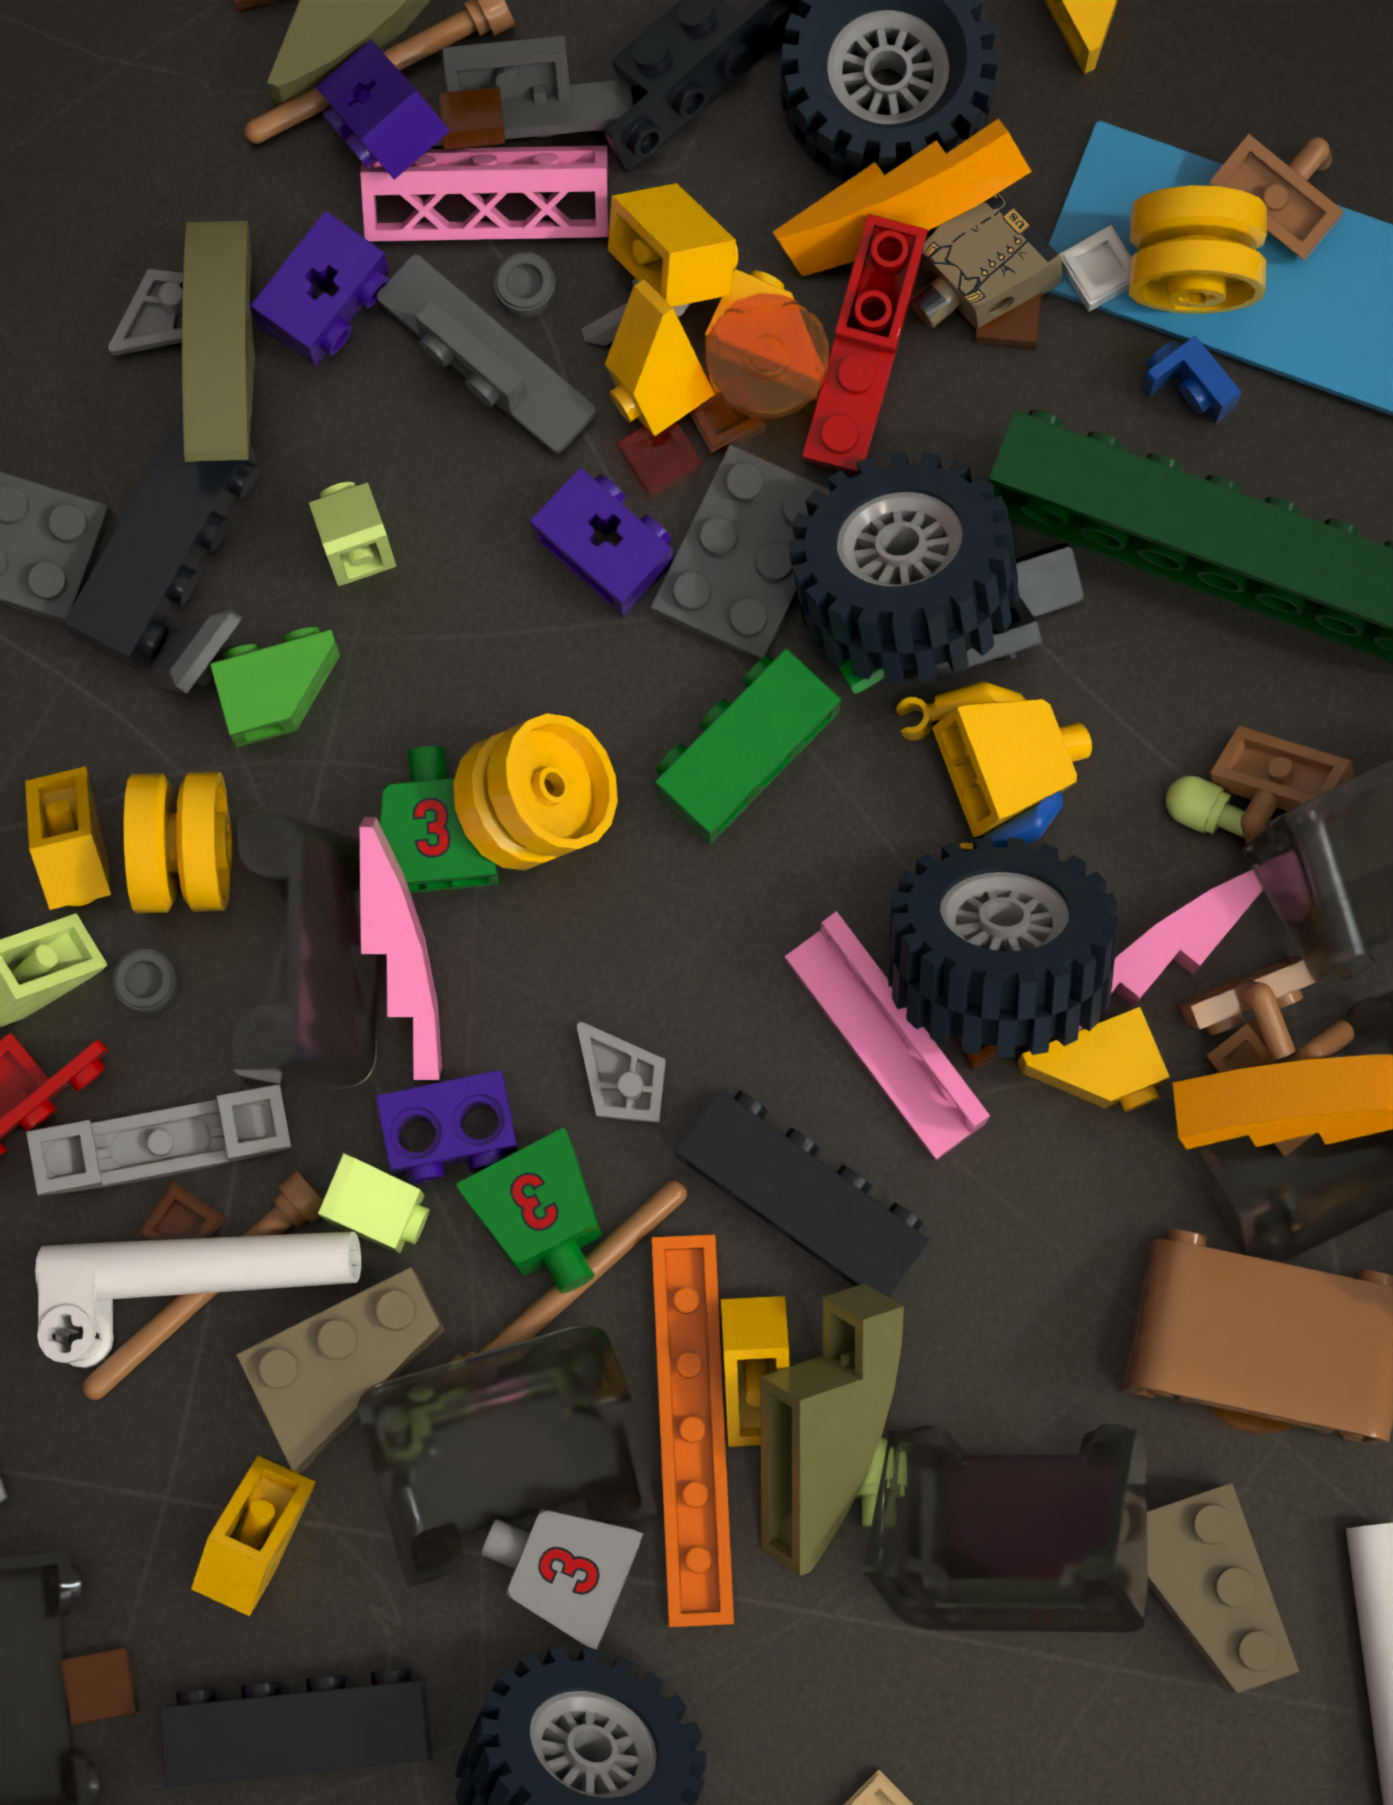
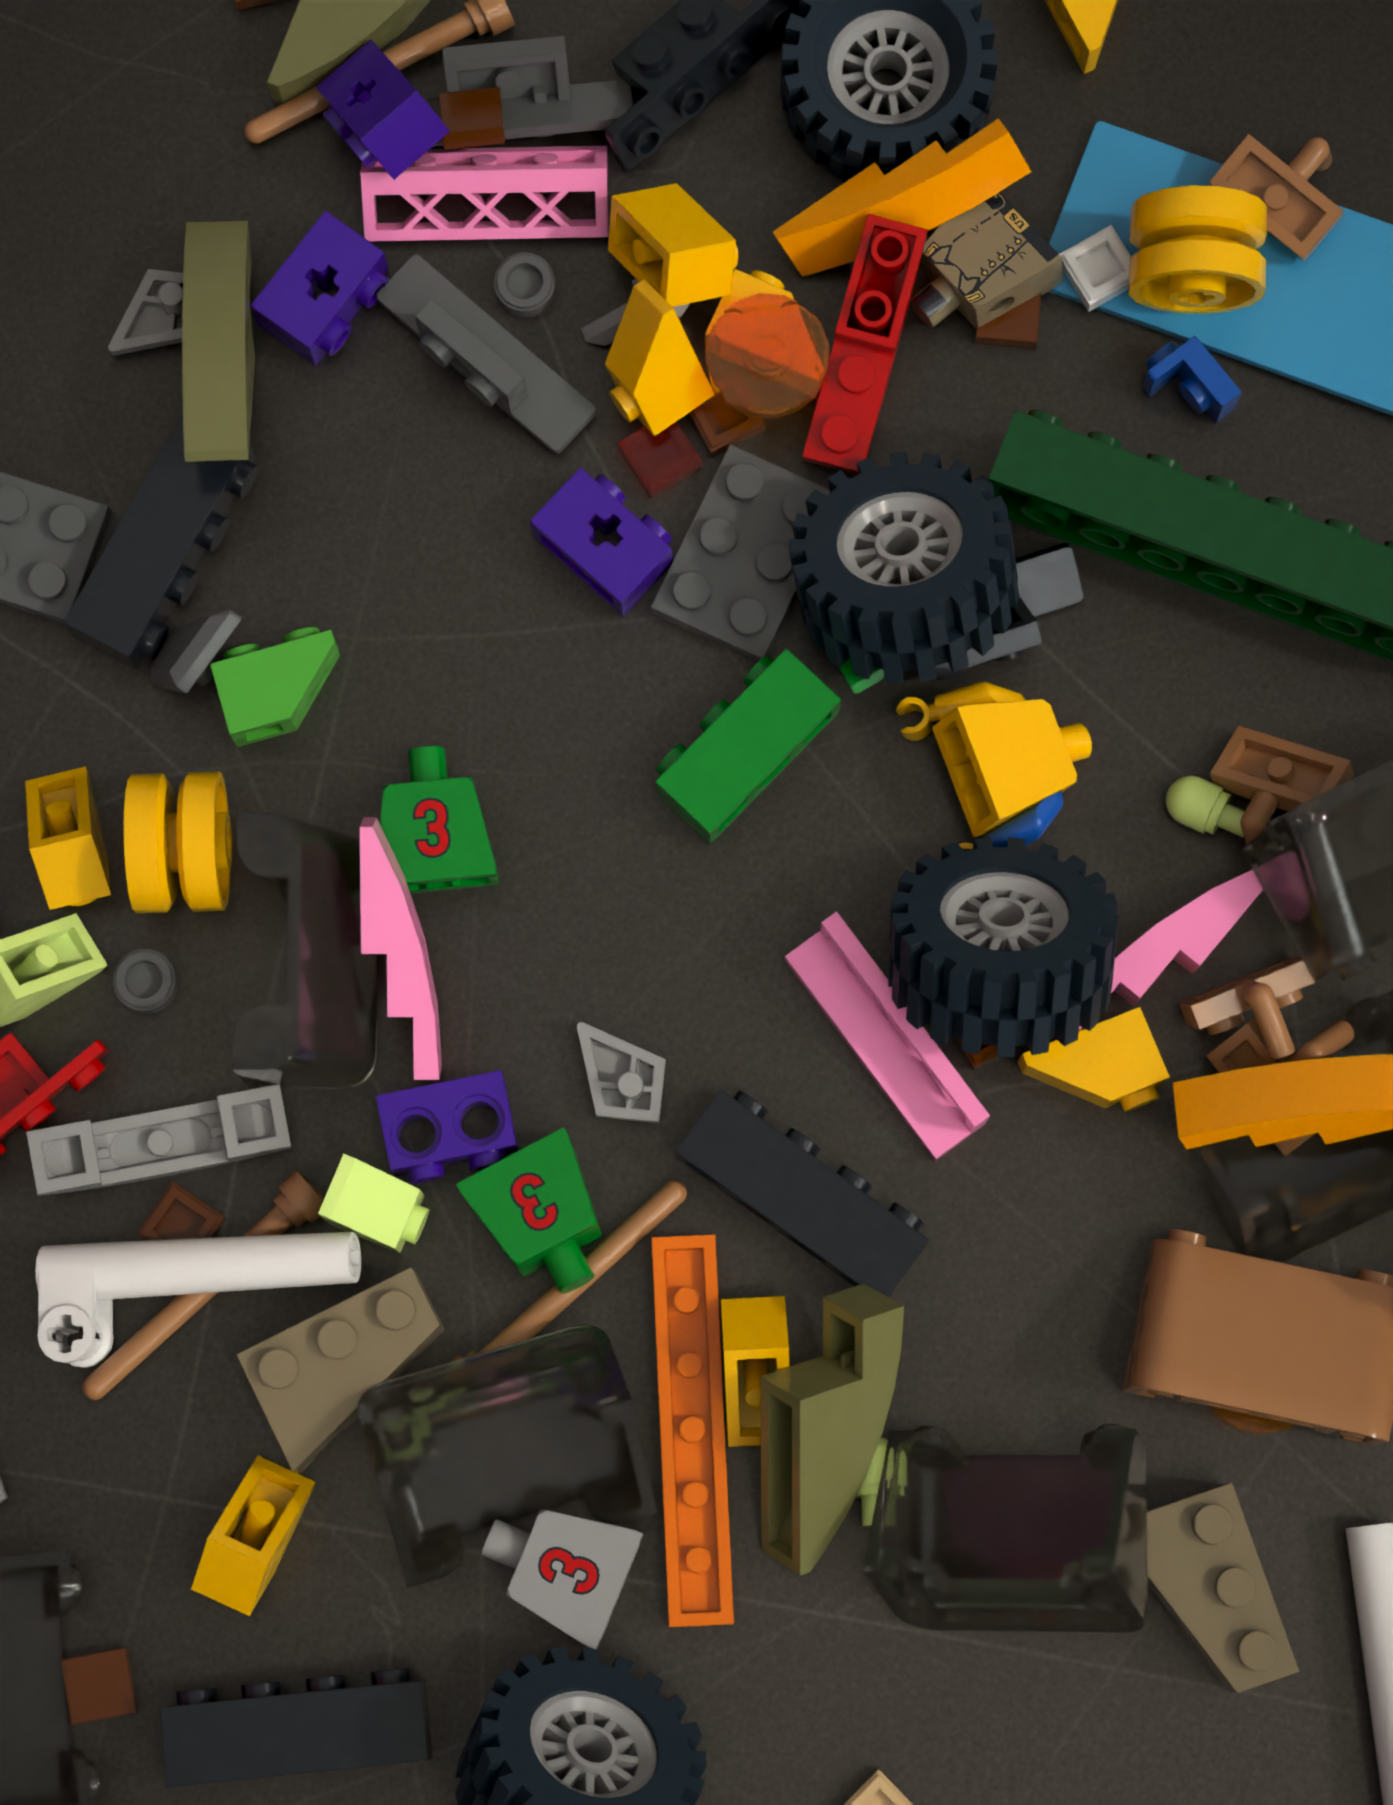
yellowish green slope [309,482,397,586] -> none
yellow wheel [453,713,618,870] -> none

